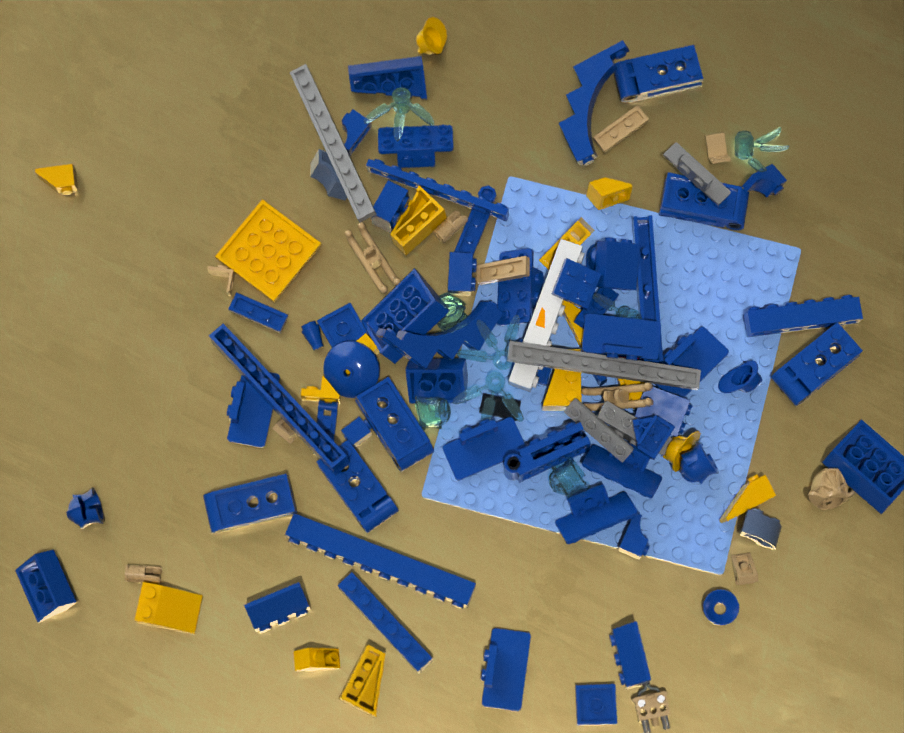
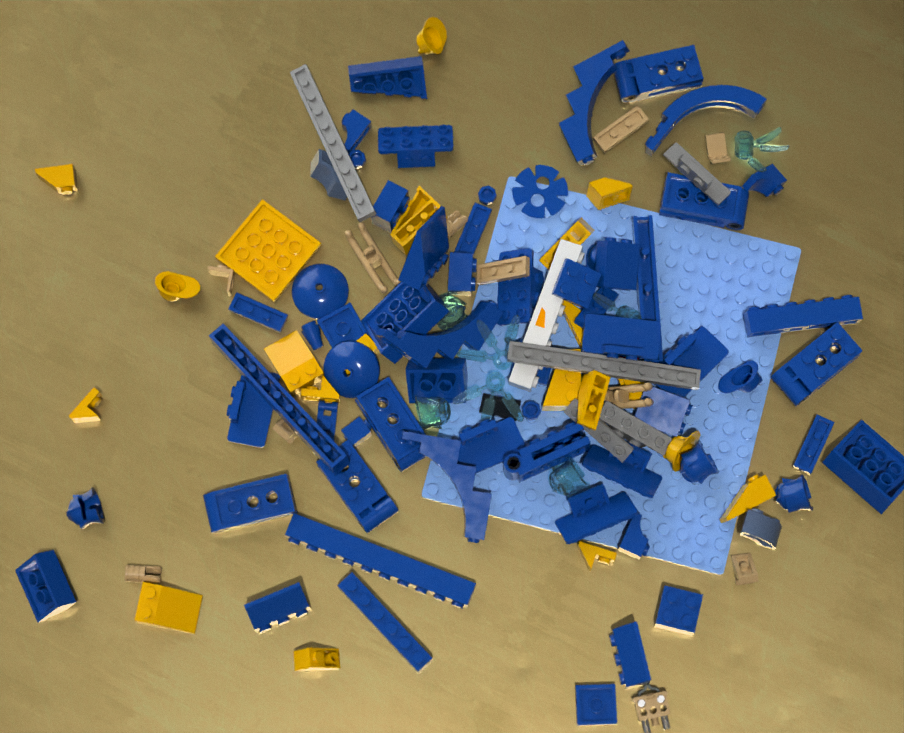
yellow wedge [339,645,385,717] -> none
clear light blue plant [364,88,435,141] -> none
blue plate [366,159,509,222] -> none
blue bracket [481,628,531,712] -> none
blue slope [632,415,675,460] -> none
blue piece [703,589,739,626] -> none
tan piece [808,468,855,510] -> none
none -> yellow slope [69,387,102,423]
none -> yellow piece [155,271,200,302]
none -> yellow slope [264,330,325,397]
none -> blue dish [292,264,349,319]
none -> blue tile [349,149,366,169]
none -> blue slope [398,206,449,290]
none -> blue arch [401,431,492,543]
none -> blue piece [512,165,568,218]
none -> blue tile [522,401,541,421]
none -> yellow slope [577,370,611,431]
none -> yellow slope [578,541,617,572]
none -> blue arch [645,85,767,156]
none -> blue brick [654,585,703,636]
none -> blue helmet [775,474,813,512]
none -> blue plate [793,414,835,475]

